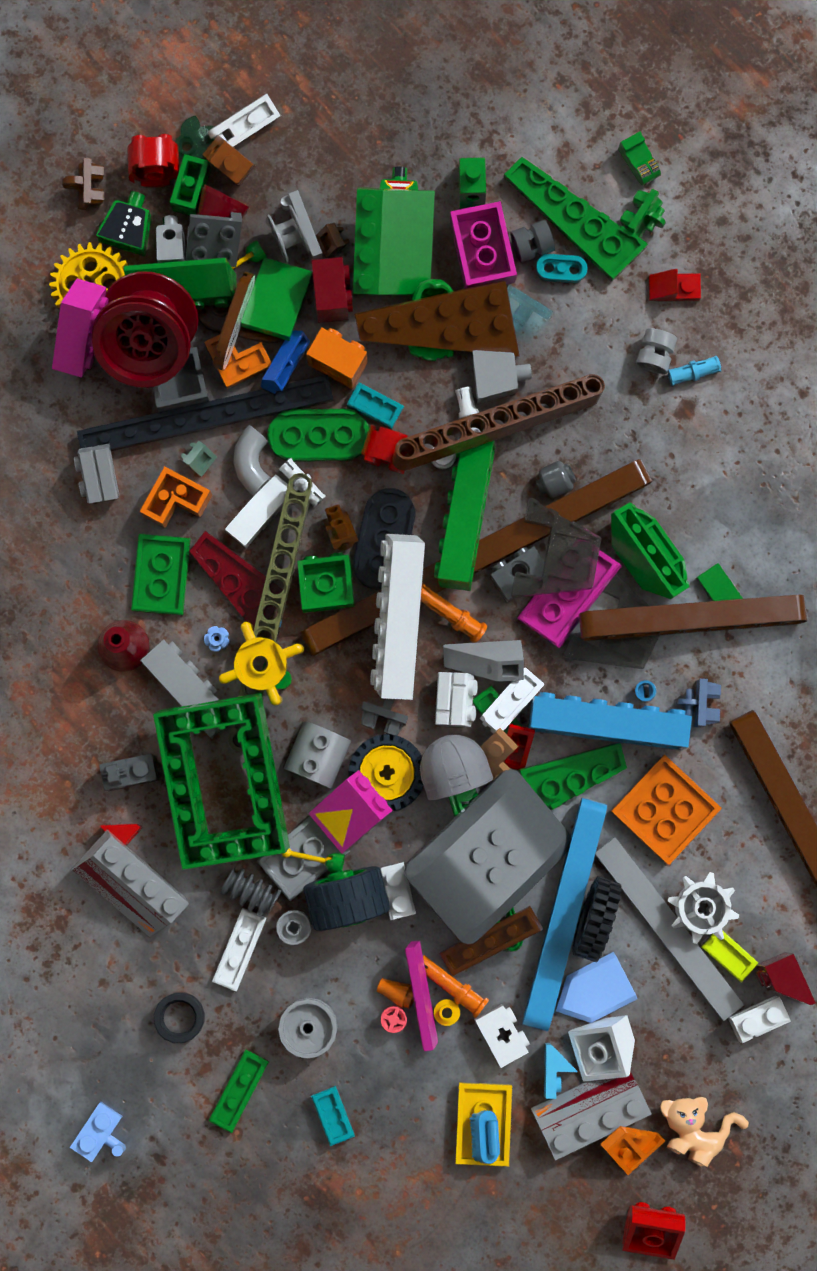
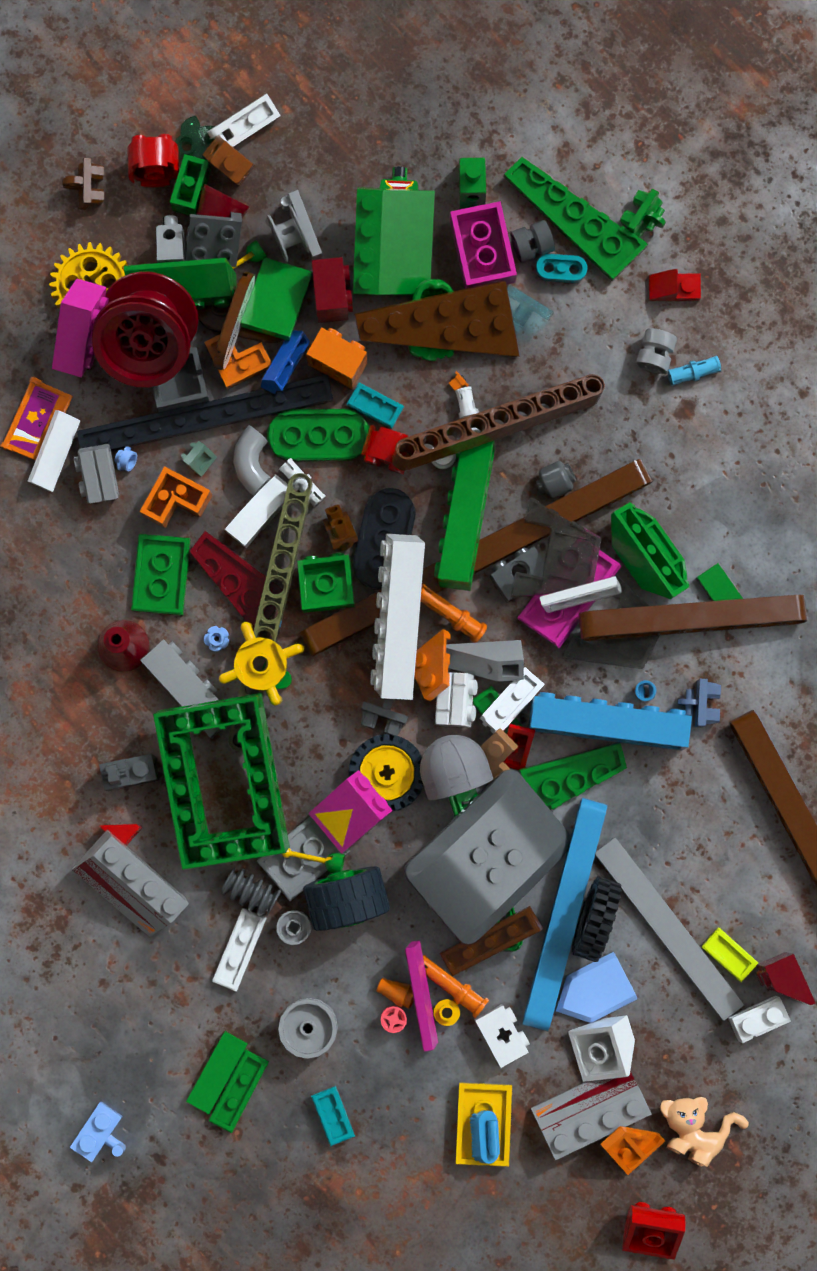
torso [96,191,151,257] -> none
black tyre [154,992,205,1043] -> none
light grey brick [283,721,352,789] -> none
reddish brown tile [316,223,350,258] -> none
white brick [380,862,416,920] -> none
light grey torso [472,350,532,404] -> none
medium azure slope [544,1043,578,1099] -> none
orange plate [610,754,722,865] -> none
green leg [618,131,661,186] -> none
white brick [668,872,739,944] -> none
none -> door [0,377,73,461]
none -> white tile [27,410,80,492]
none -> light blue plate [114,447,137,472]
none -> green tile [186,1031,248,1114]
none -> orange wing [415,629,450,701]
none -> orange piece [449,371,469,390]
none -> white tile [540,576,622,613]

